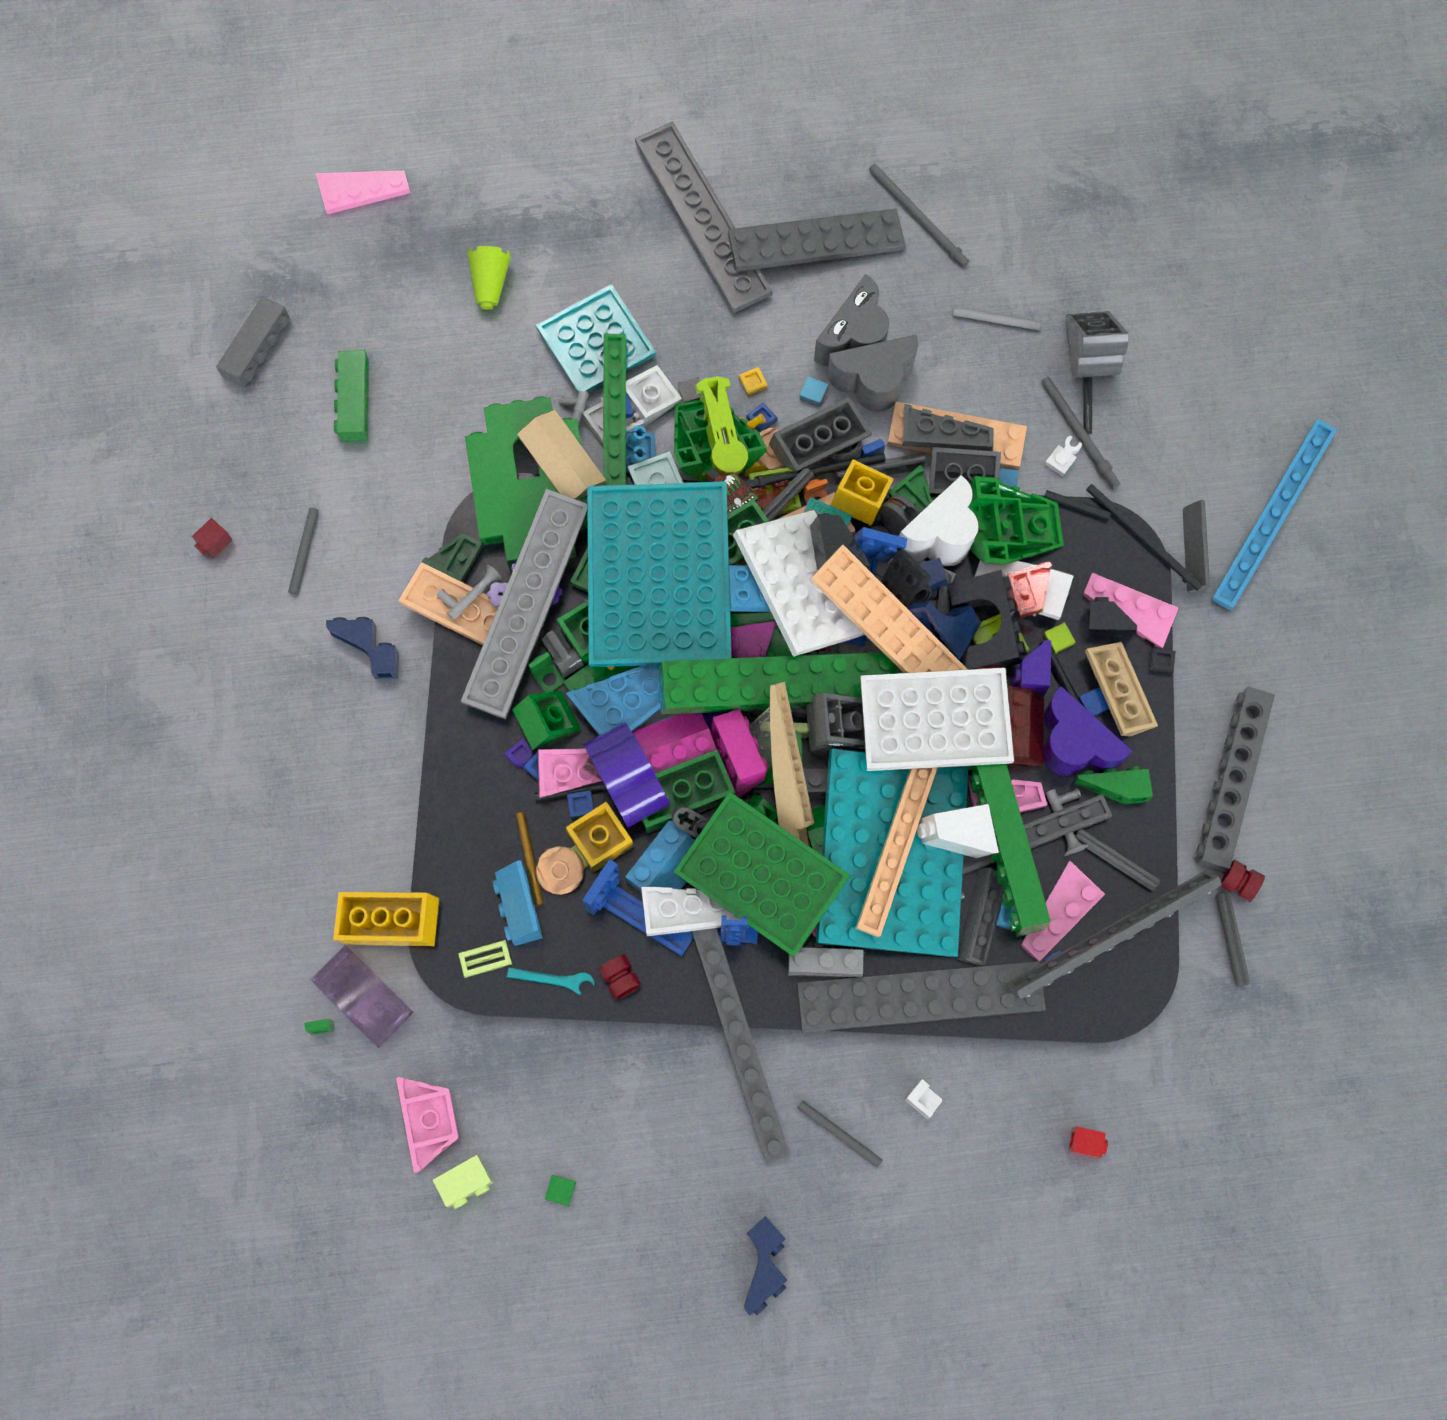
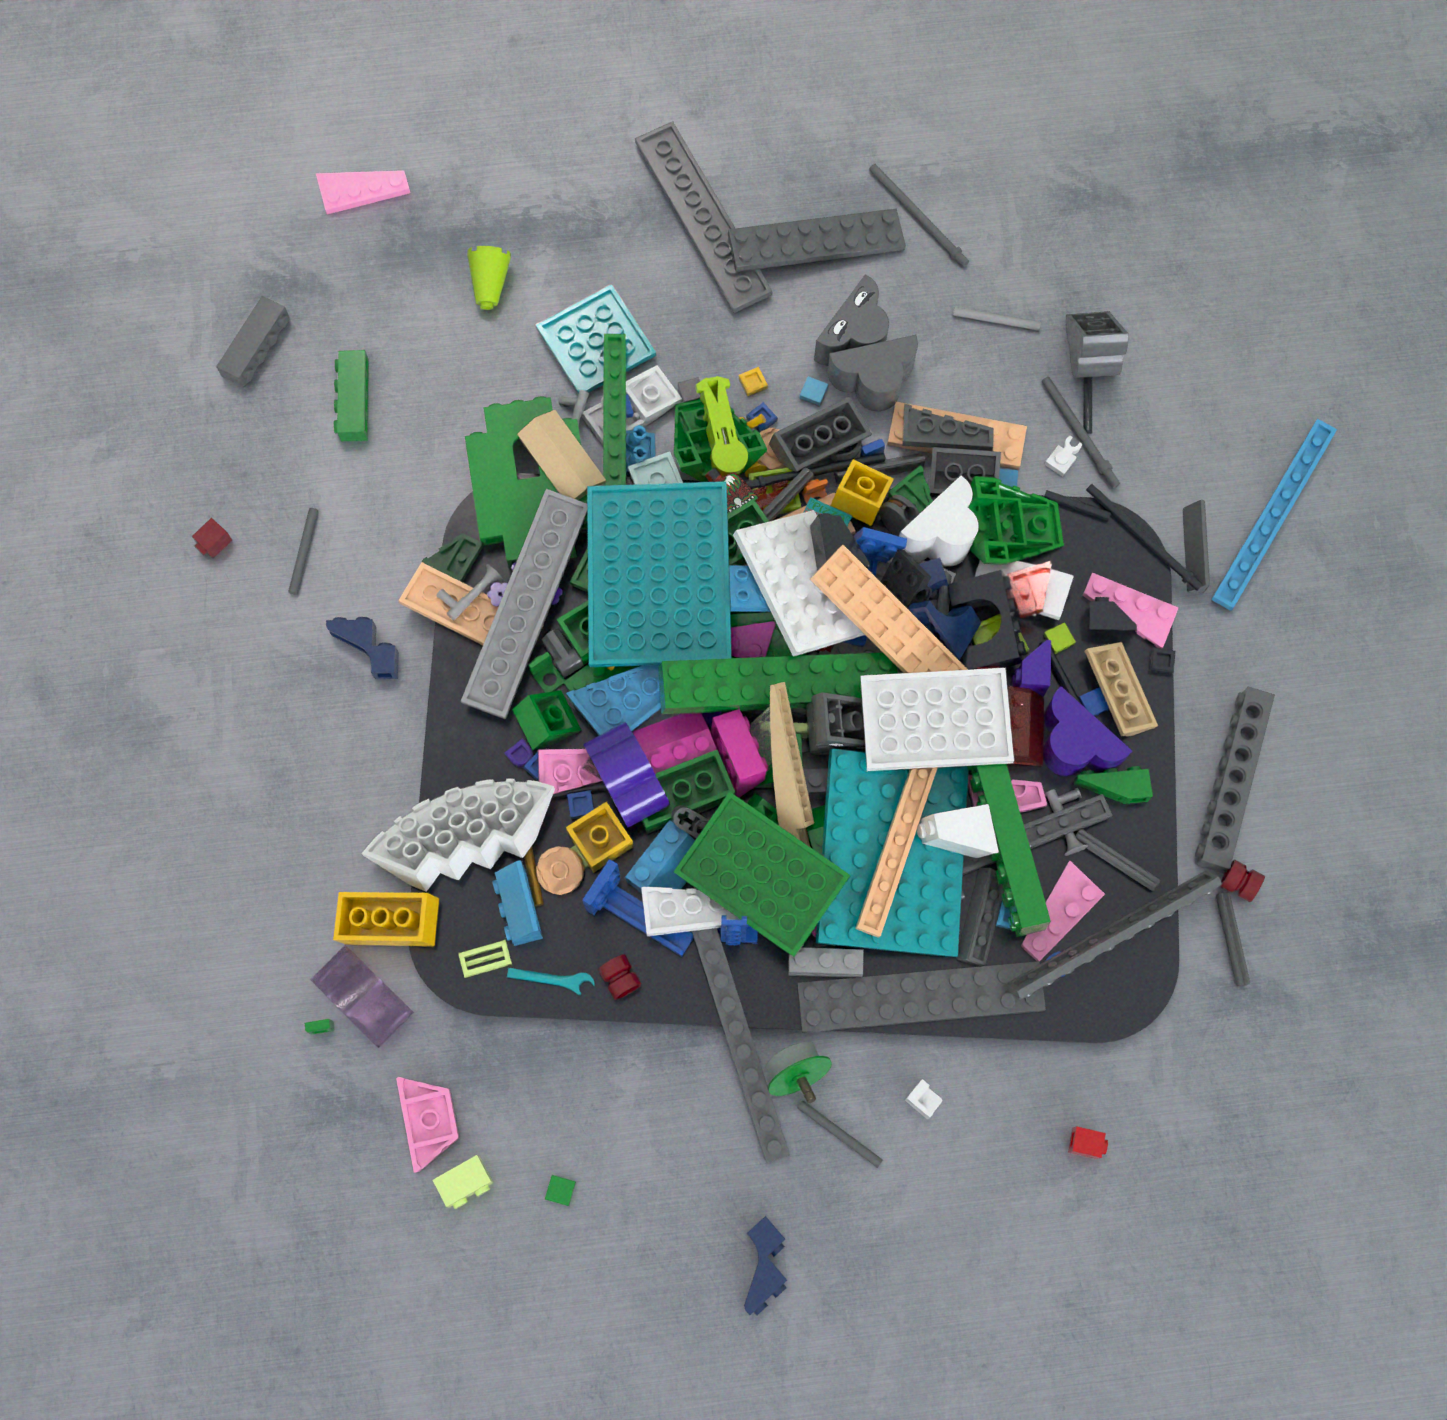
none -> white brick [362,779,555,891]
none -> piece [766,1042,832,1103]

